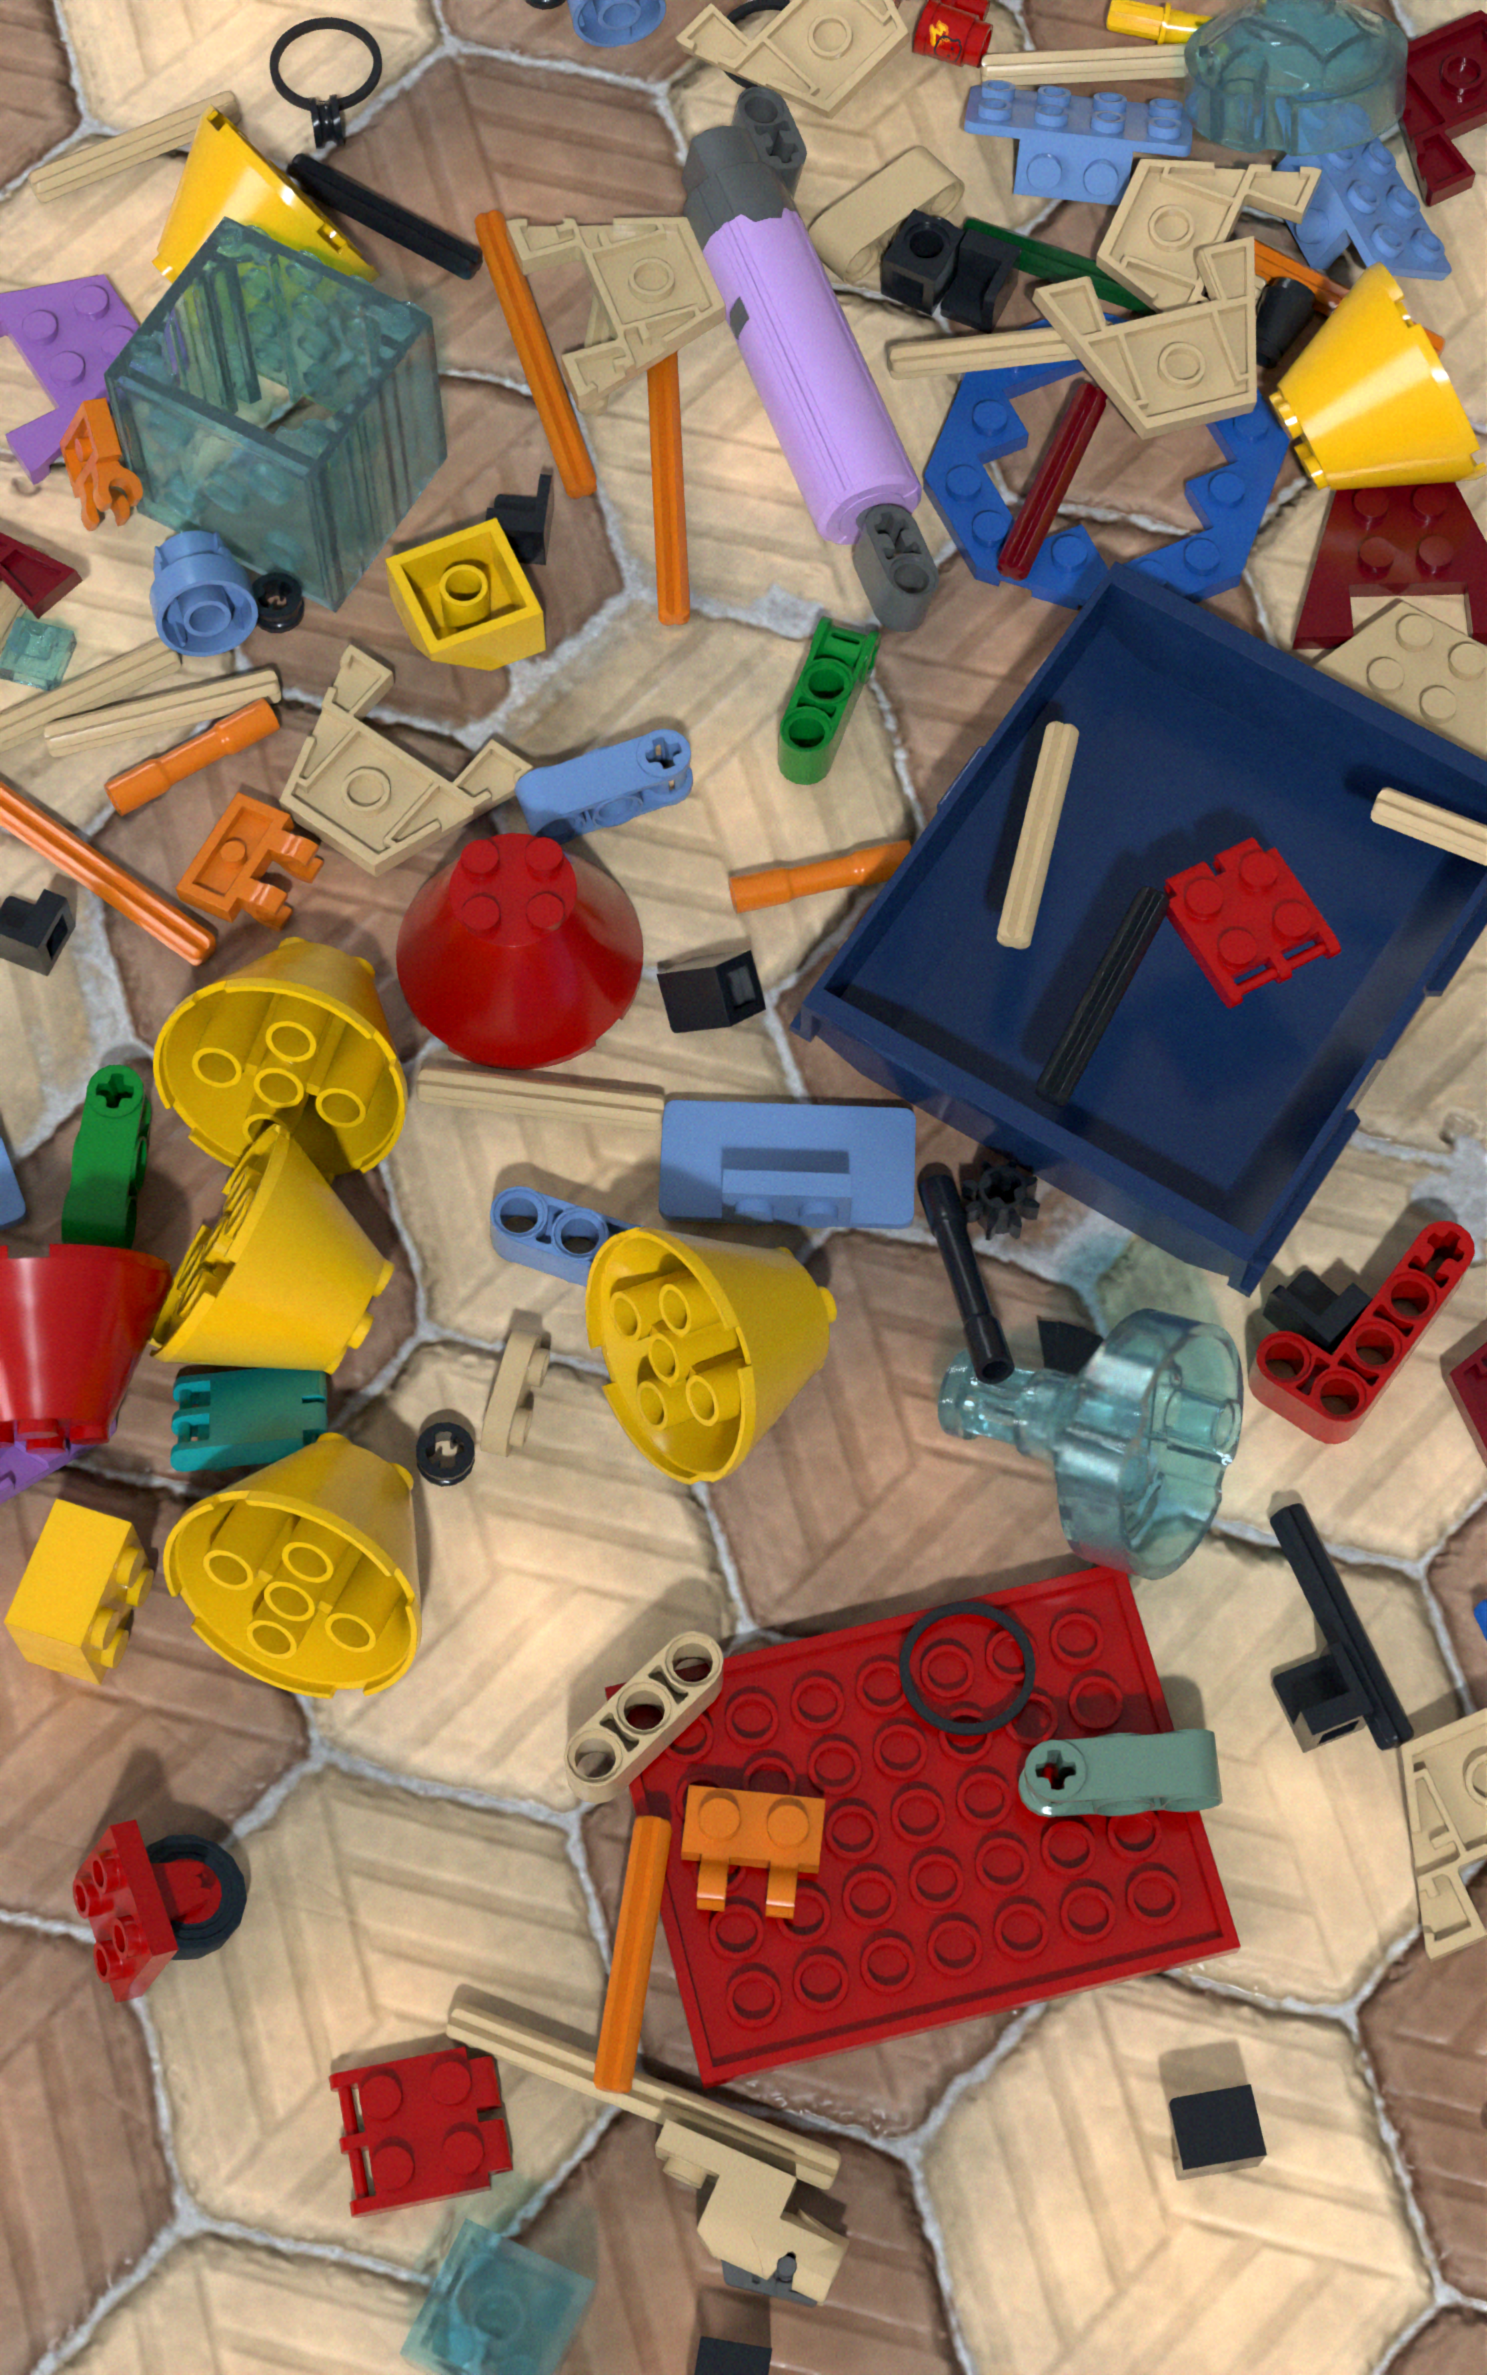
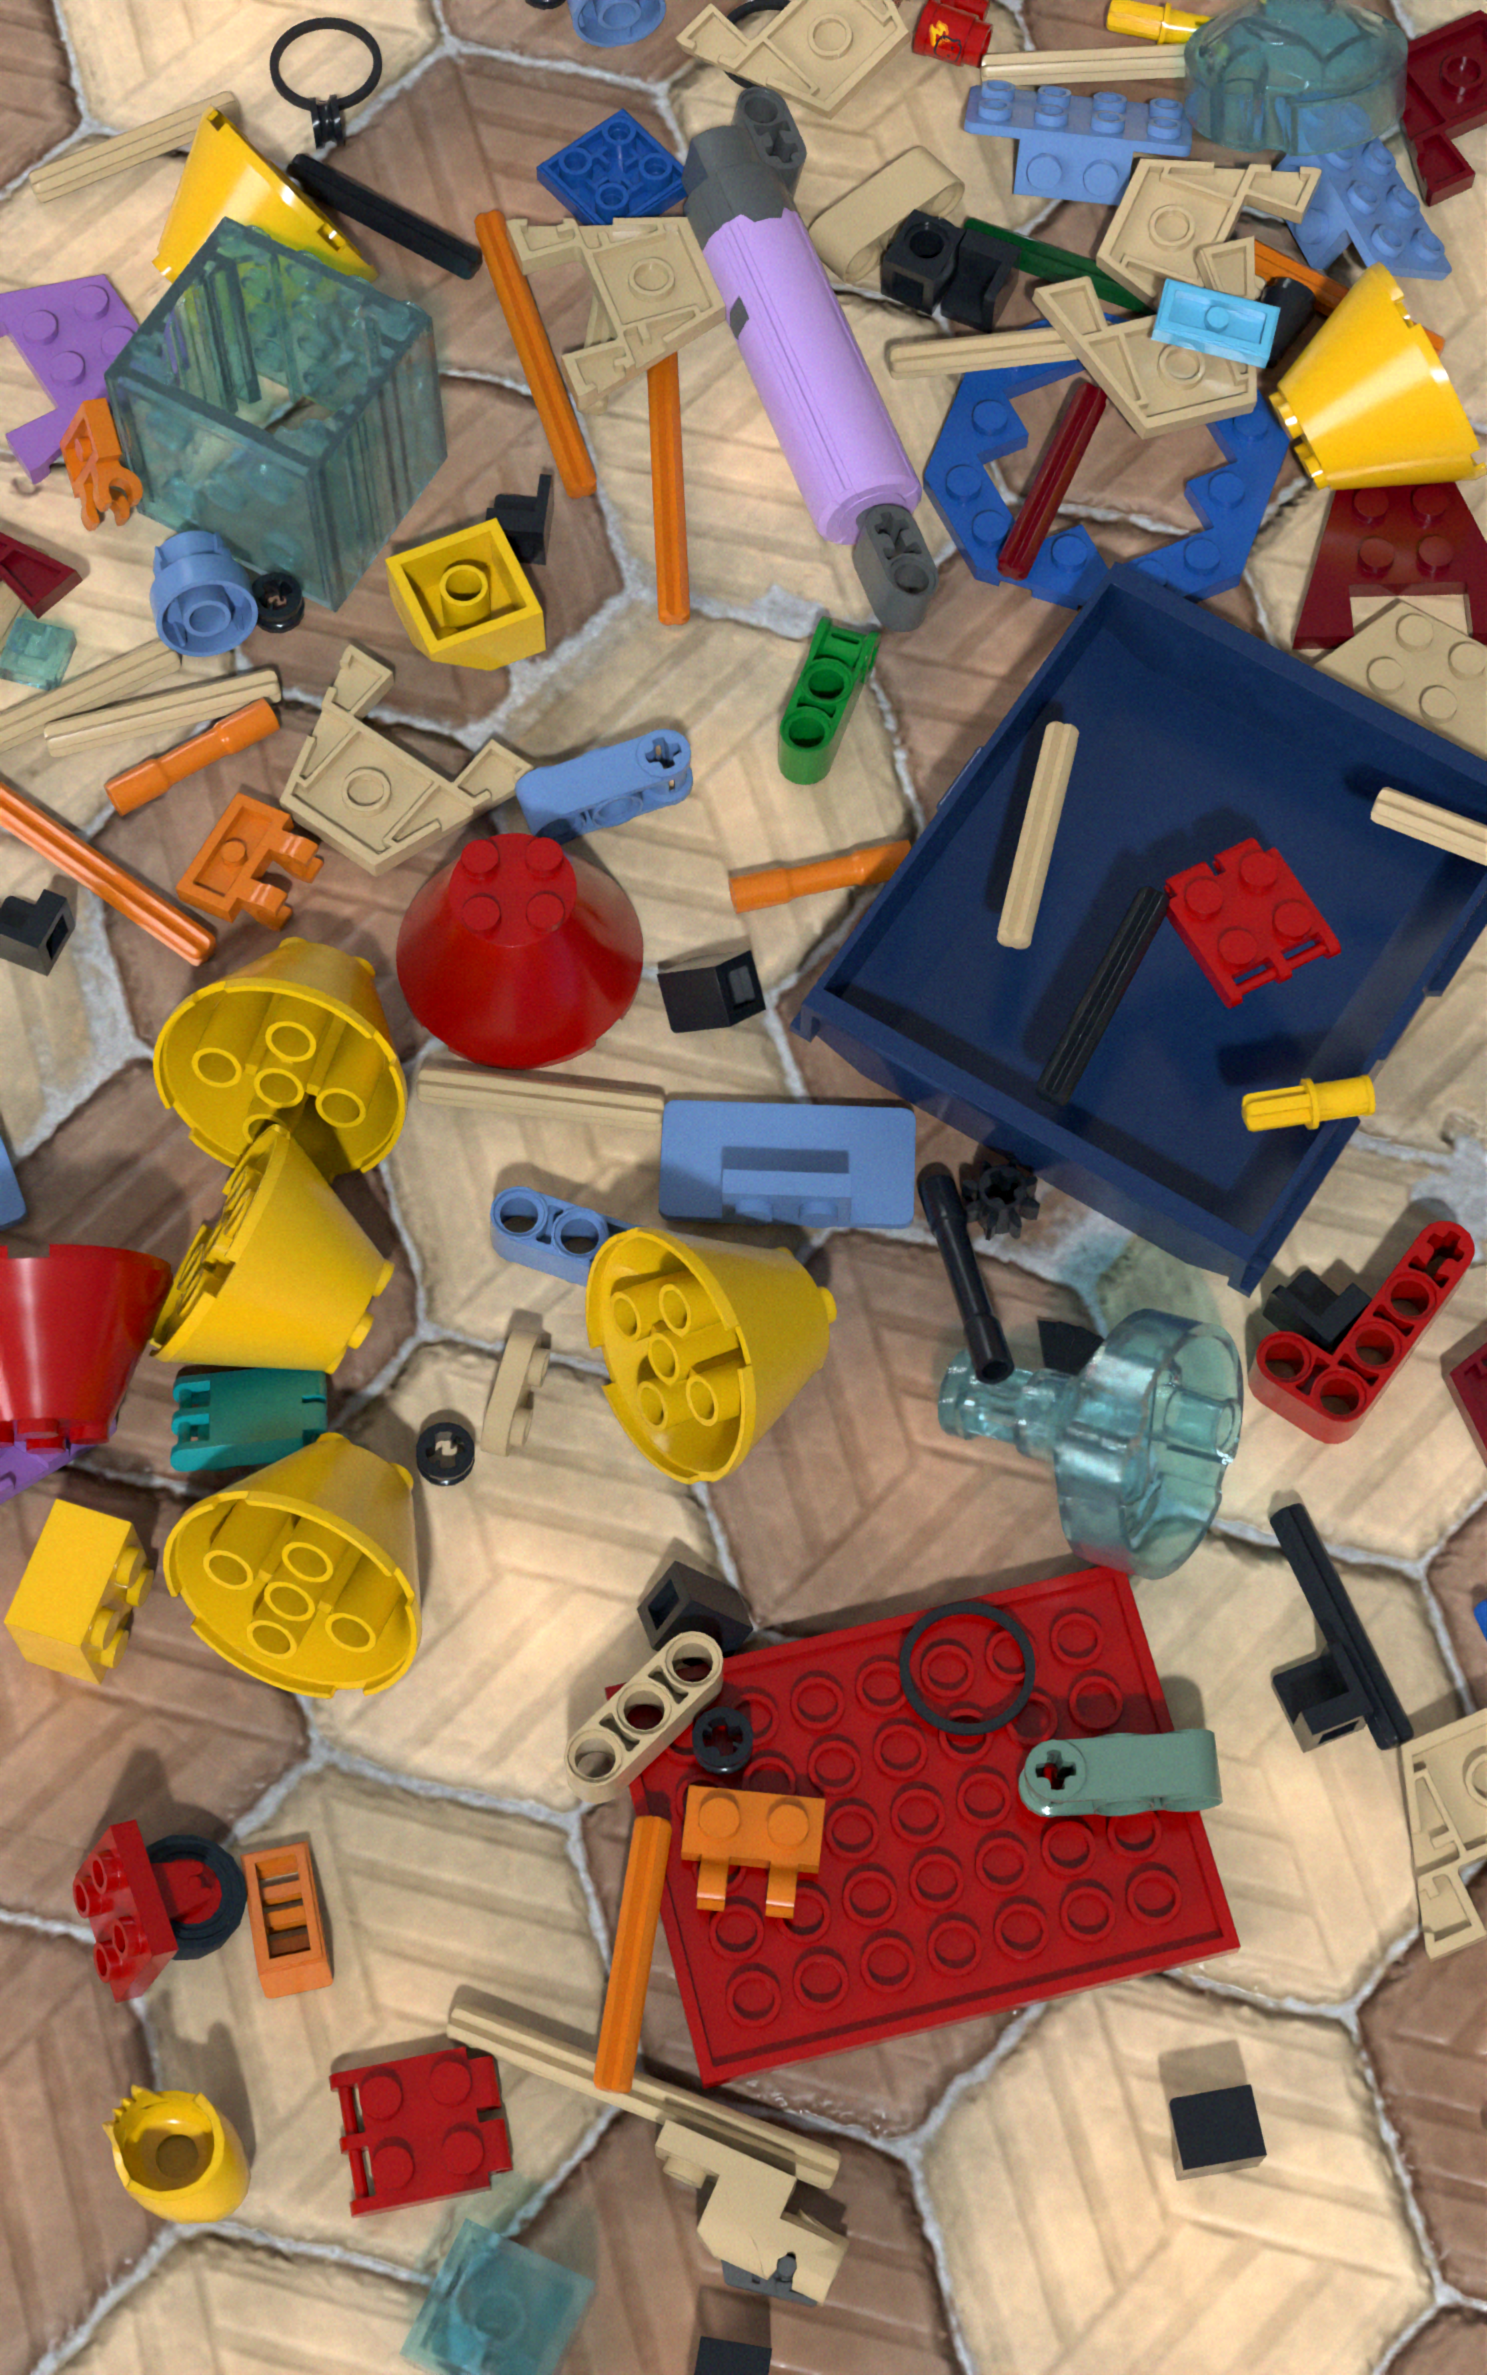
green piece [61,1064,152,1250] -> none
none -> yellow helmet [101,2084,251,2224]
none -> orange slope [240,1841,333,1999]
none -> blue tile [536,109,688,226]
none -> black panel [637,1560,754,1666]
none -> black bush [692,1707,753,1775]
none -> medium azure plate [1151,278,1281,369]
none -> yellow axle [1241,1074,1376,1132]

